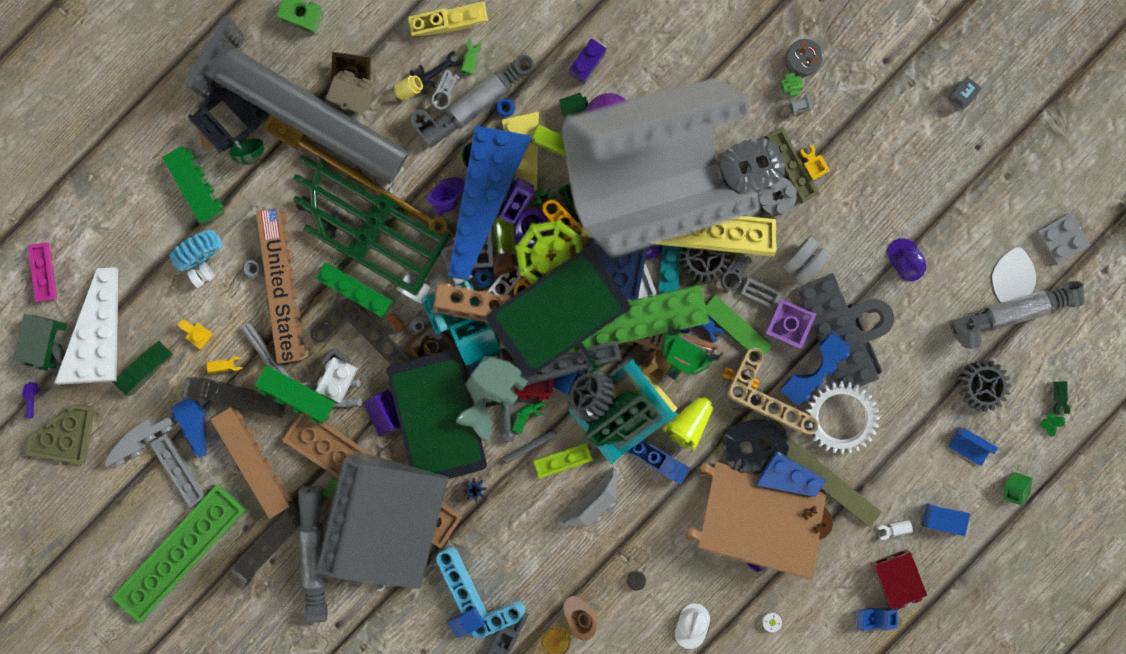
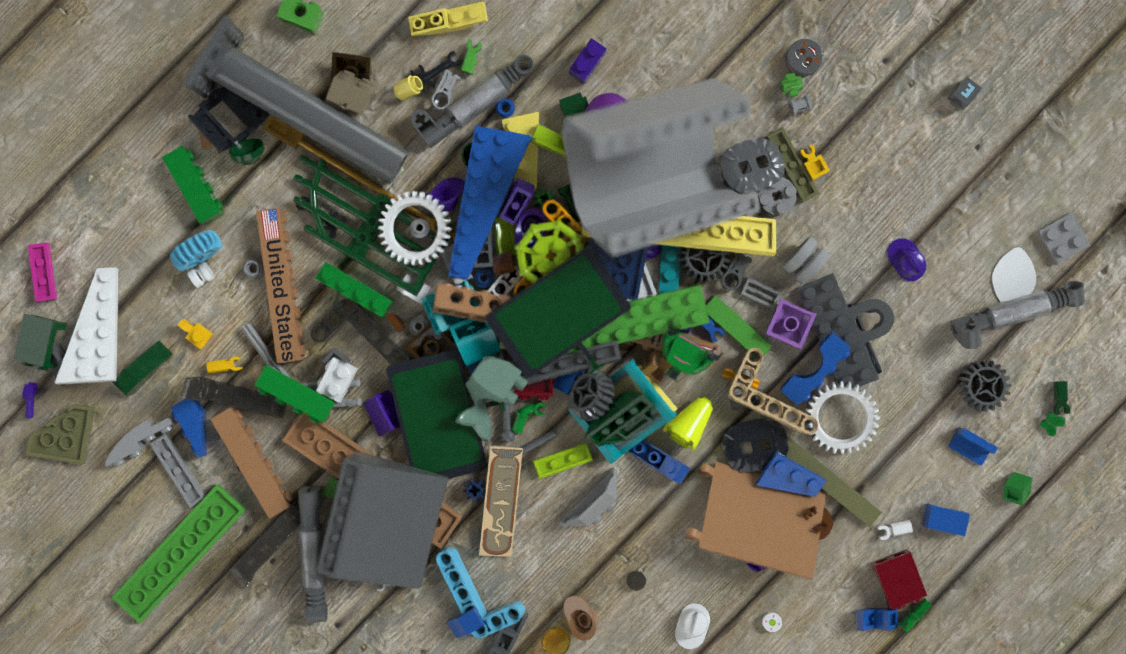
none -> white piece [378,191,452,265]
none -> light grey plate [410,219,430,238]
none -> sticker [479,446,523,557]
none -> green axle [898,598,932,633]

